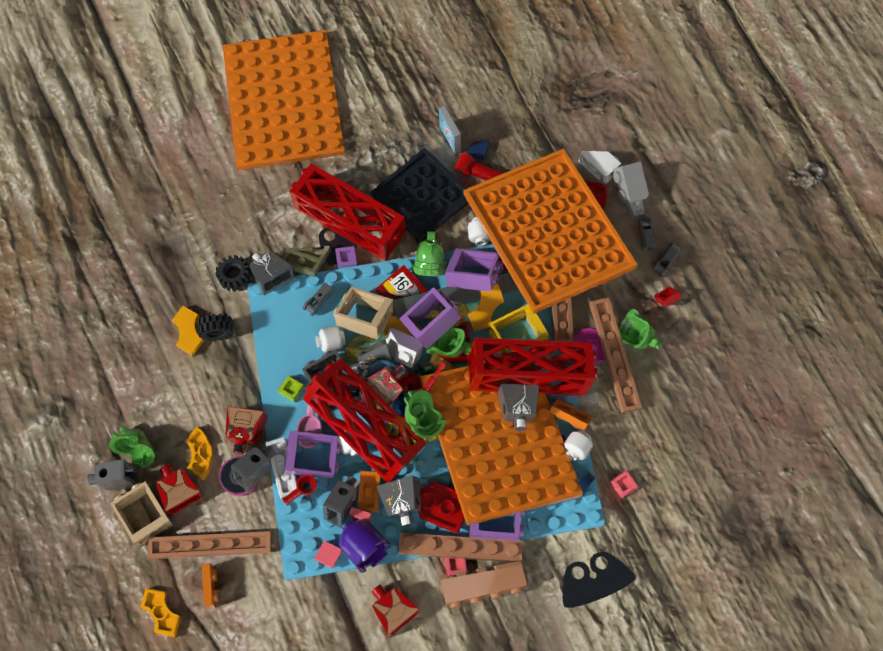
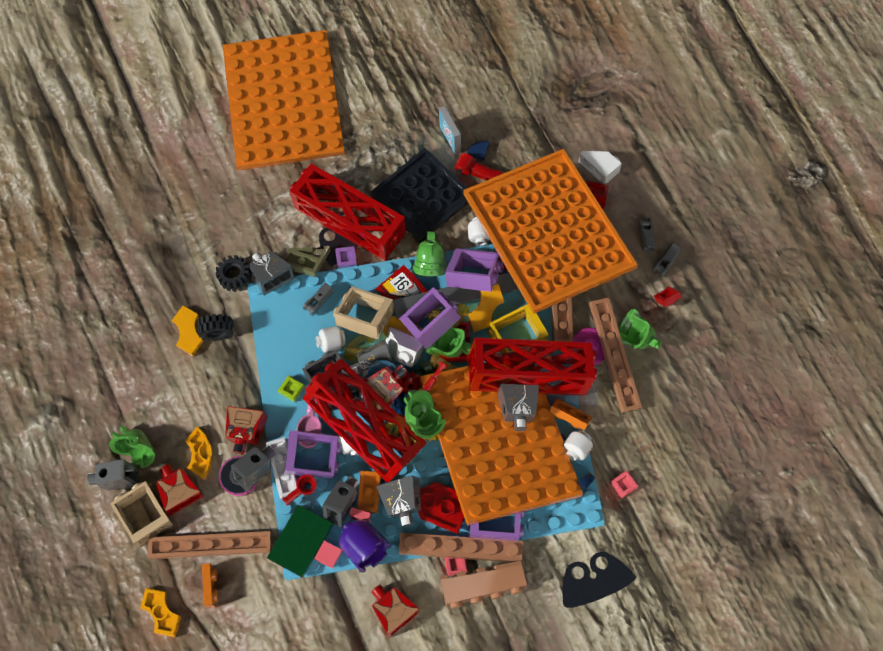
light grey hinge [613,161,649,217] -> none
none -> dark green tile [267,505,333,578]

